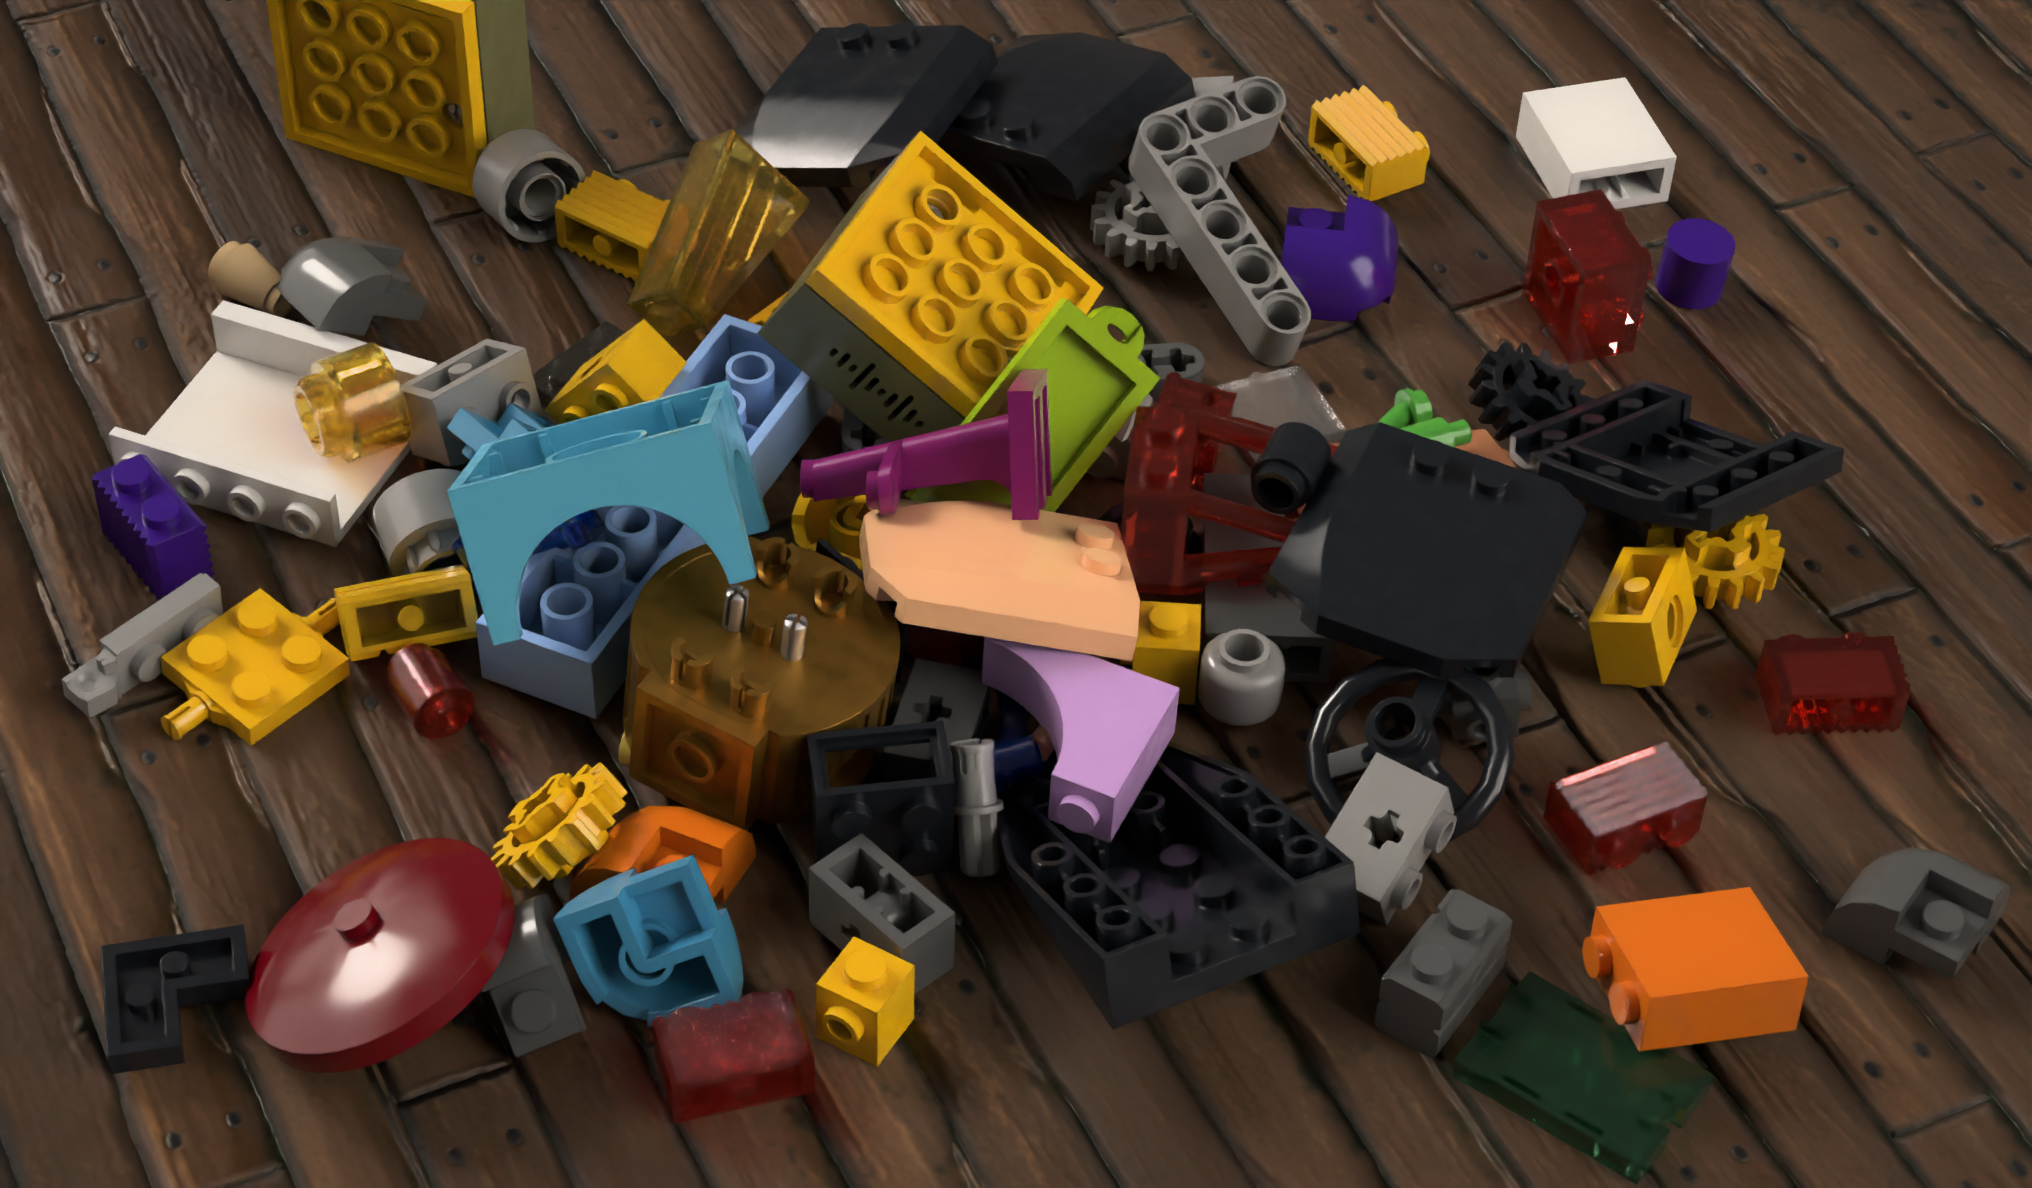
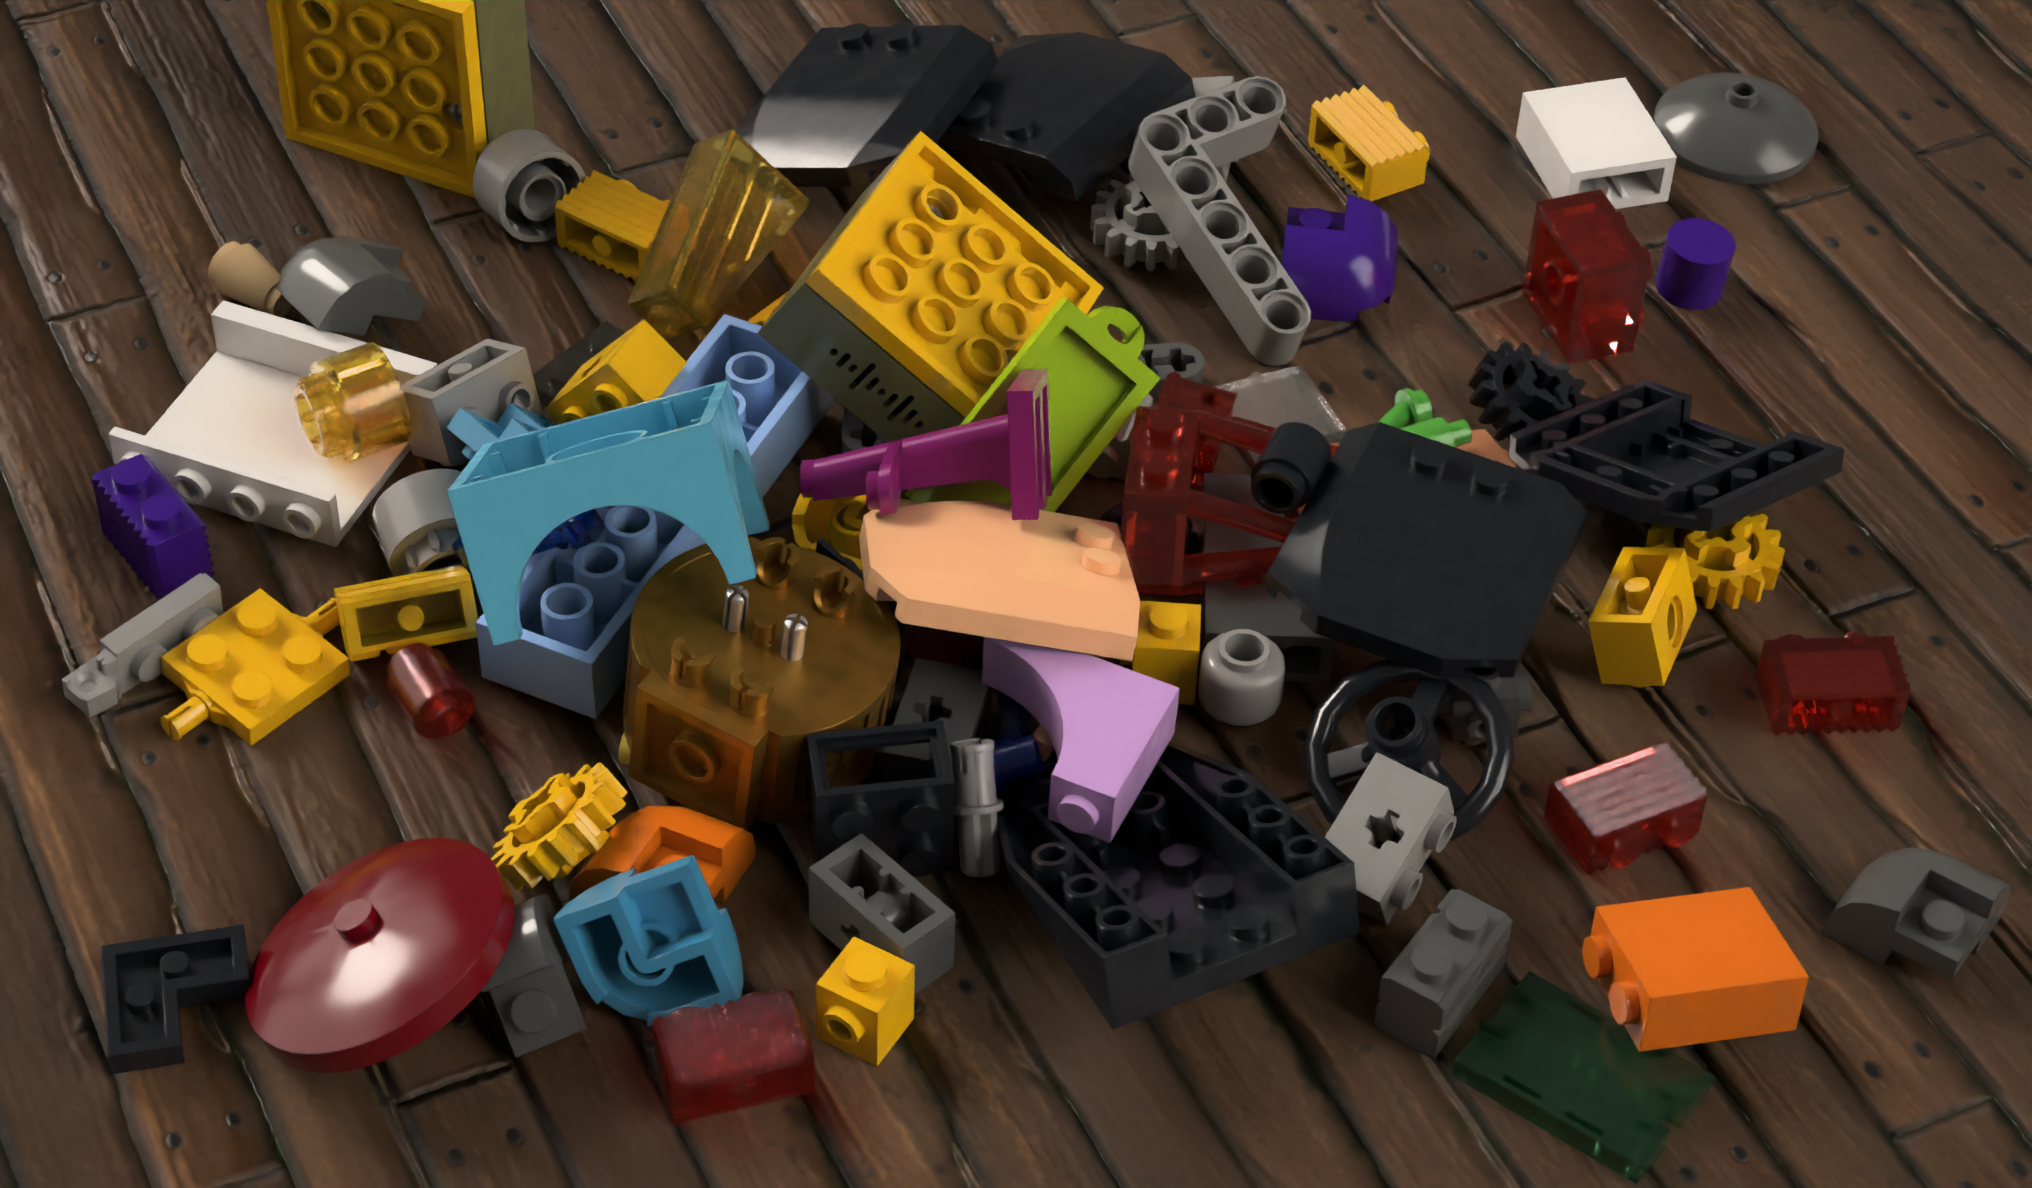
none -> dark grey dish [1653,72,1819,184]

